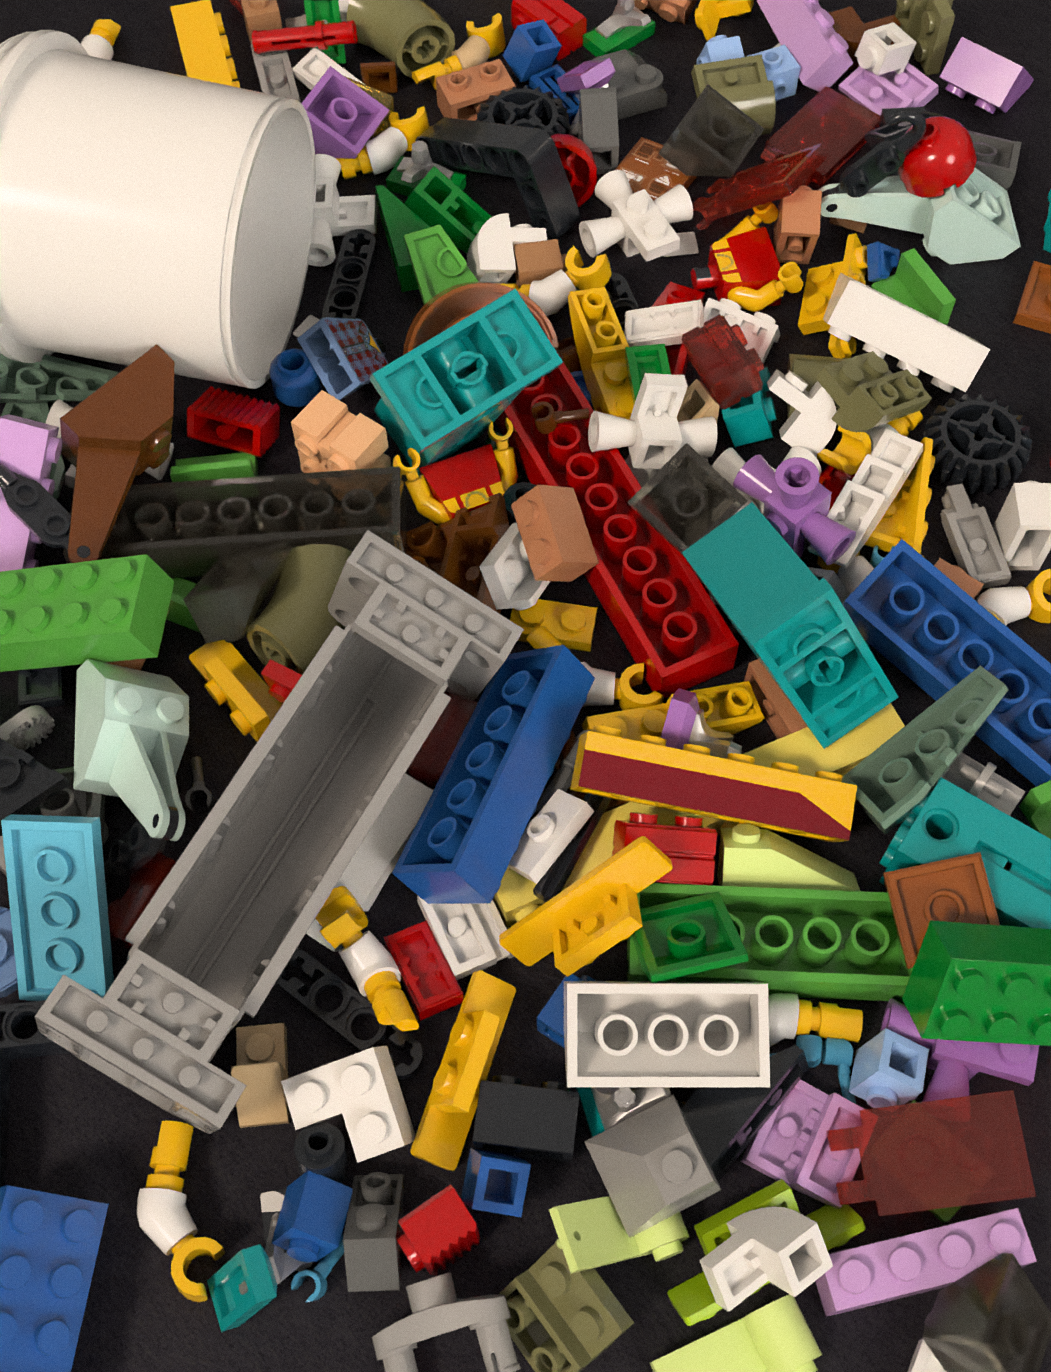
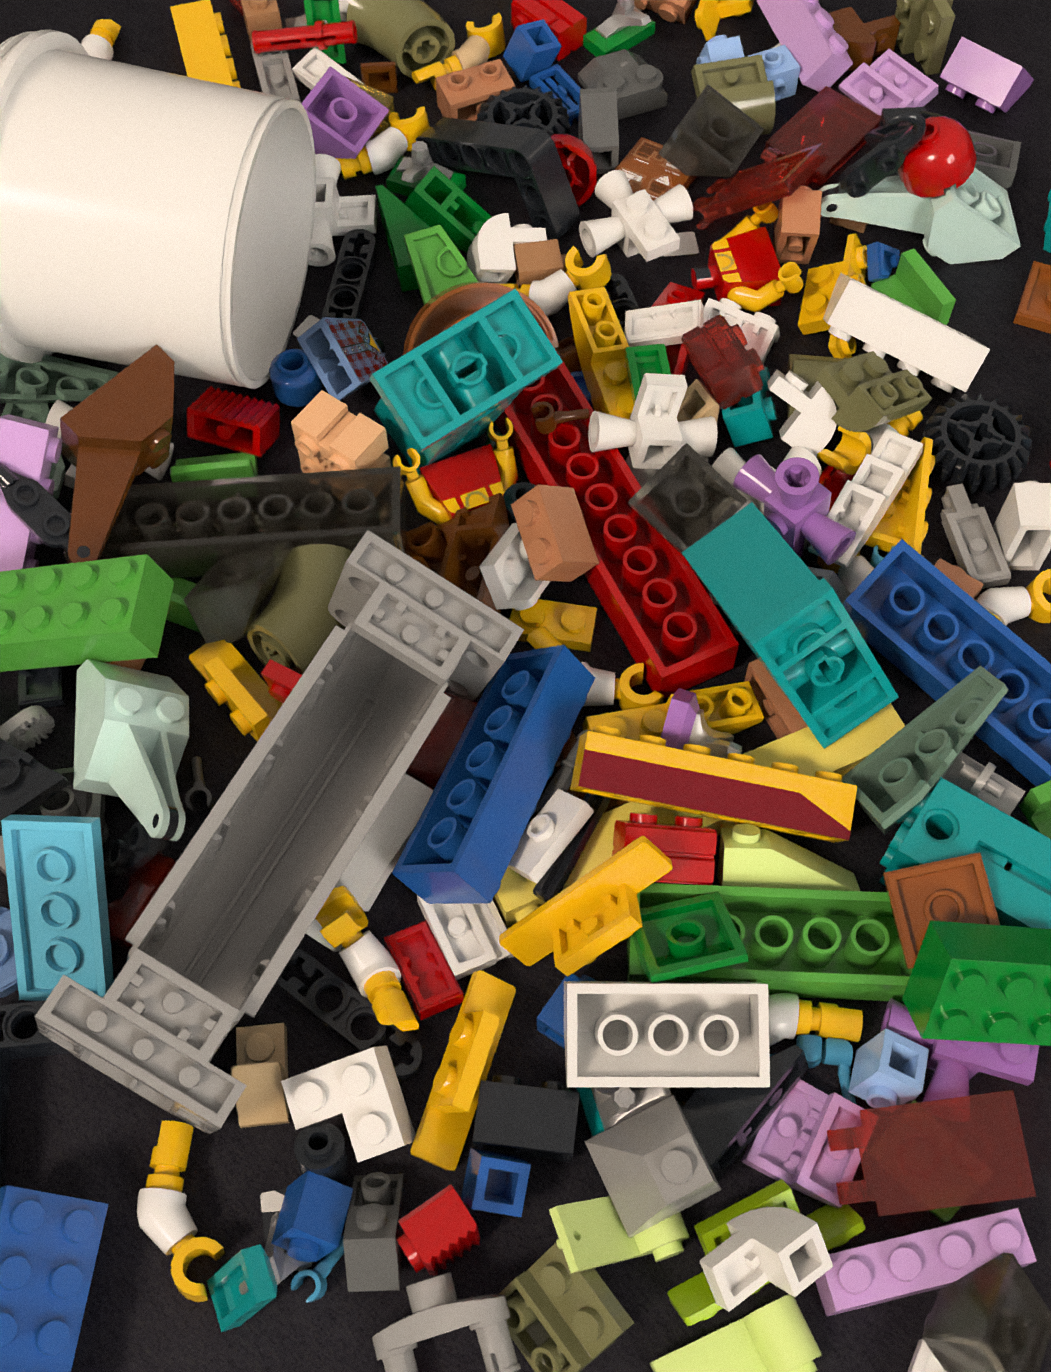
medium lavender piece [556,58,615,135] -> none
white brick [855,22,917,76] -> none

